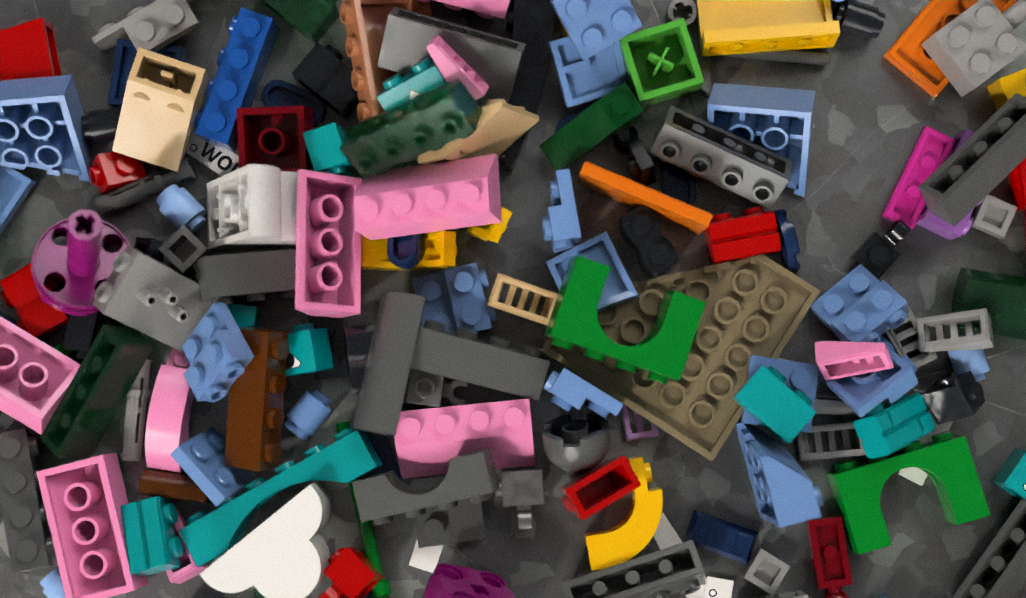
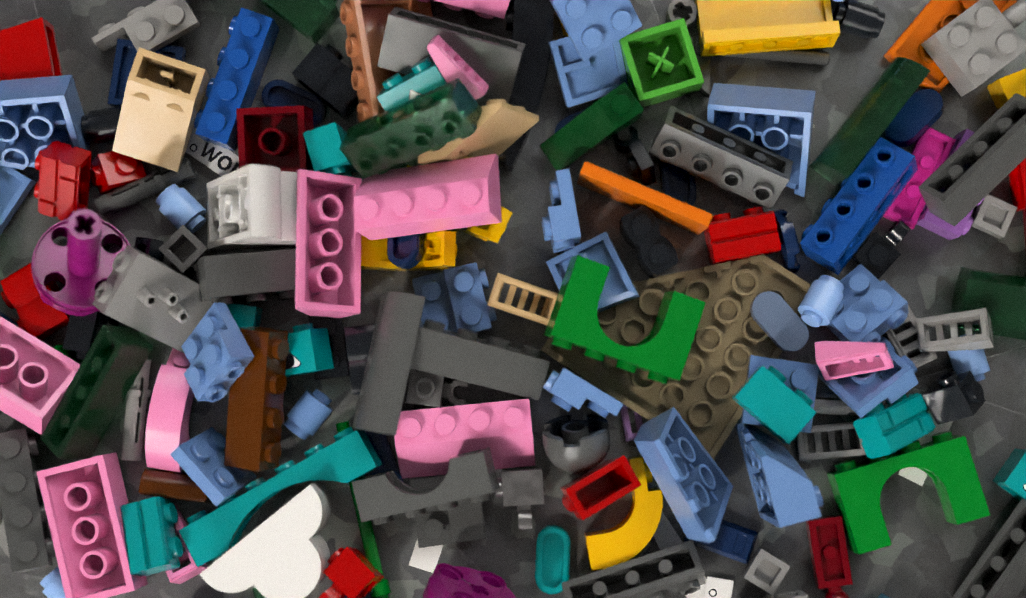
none -> red brick [34,141,92,220]
none -> teal tile [535,525,571,594]
none -> medium blue wedge [634,407,733,543]
none -> sand blue tile [750,291,809,352]
none -> light blue brick [798,275,844,327]
none -> blue brick [800,137,918,275]
none -> clear green brick [809,57,930,186]
none -> dark blue tile [885,89,944,147]

